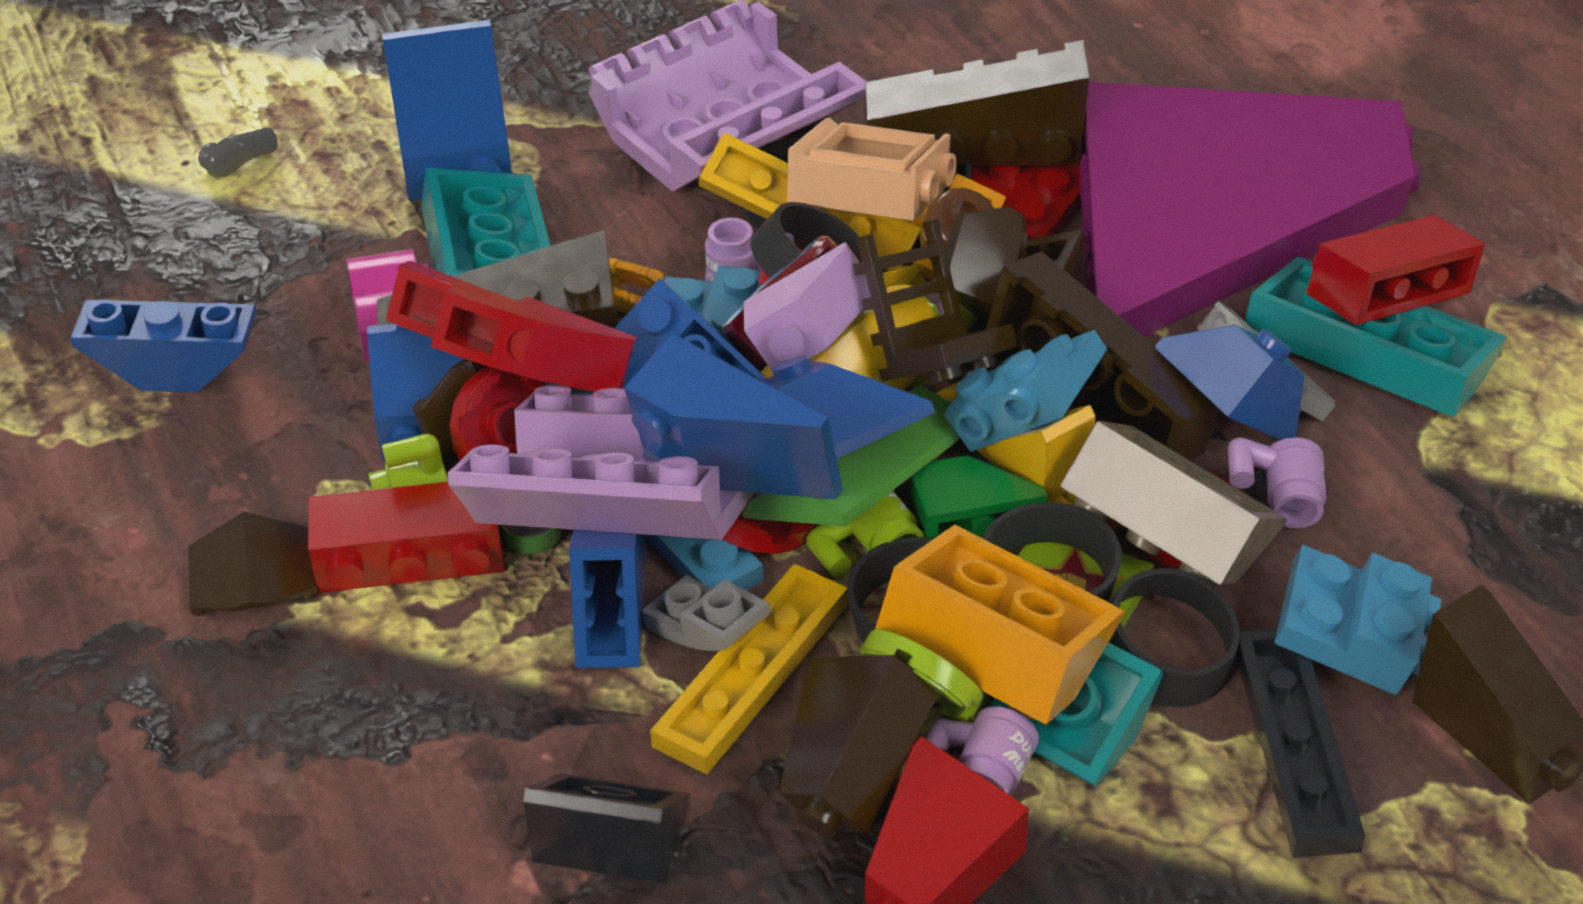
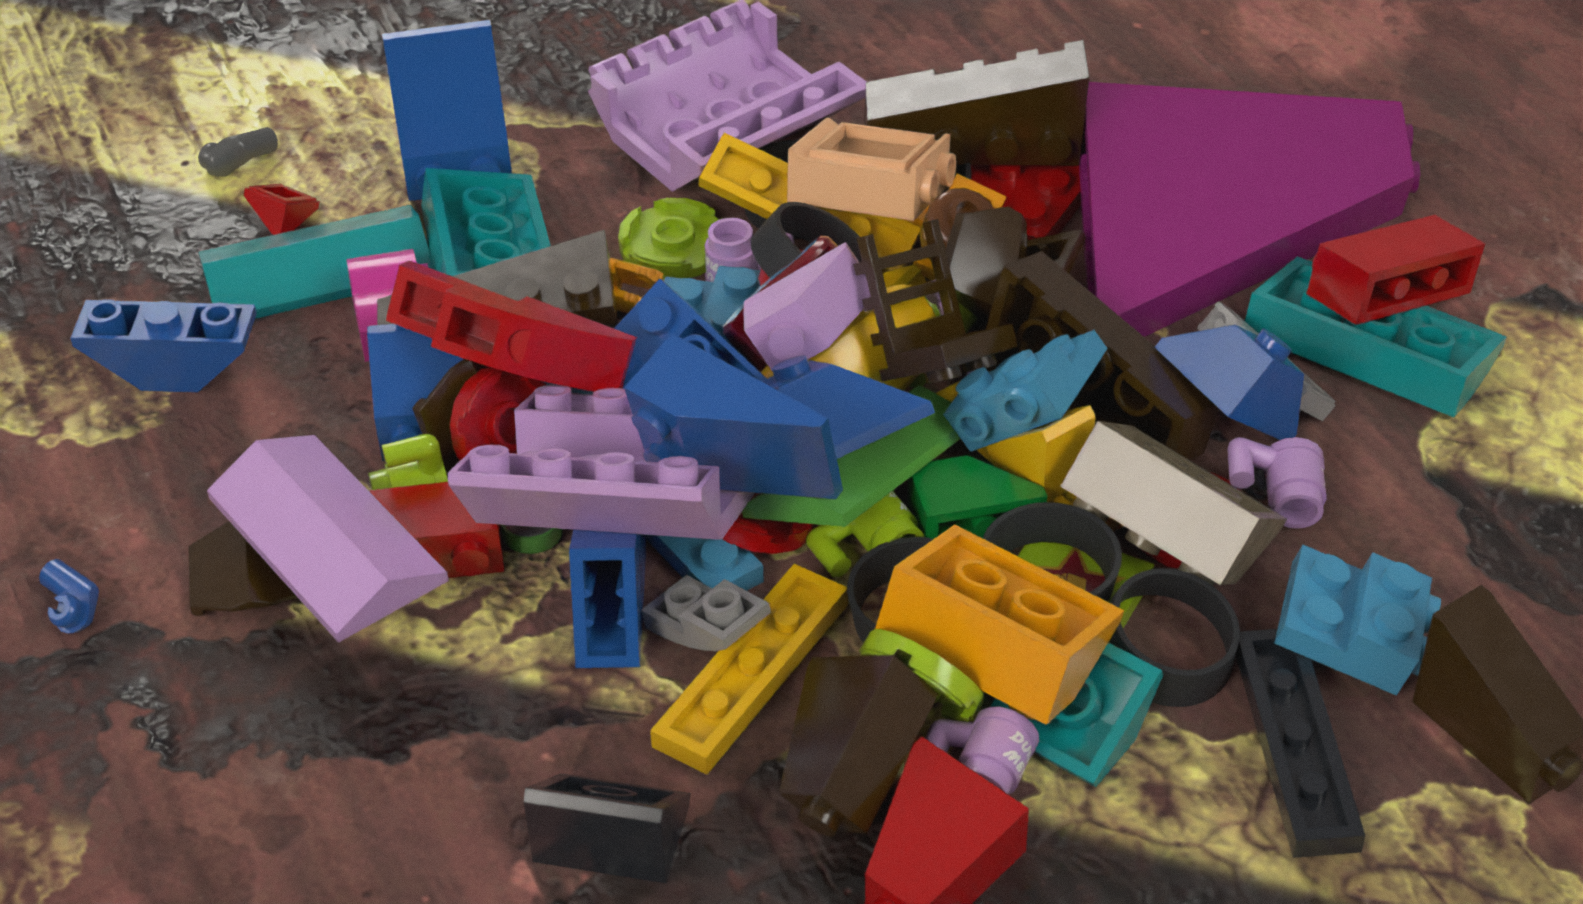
none -> blue arm [39,559,99,634]
none -> teal slope [198,205,433,319]
none -> lavender slope [207,435,449,643]
none -> red slope [243,183,320,235]
none -> lime tile [618,198,720,280]

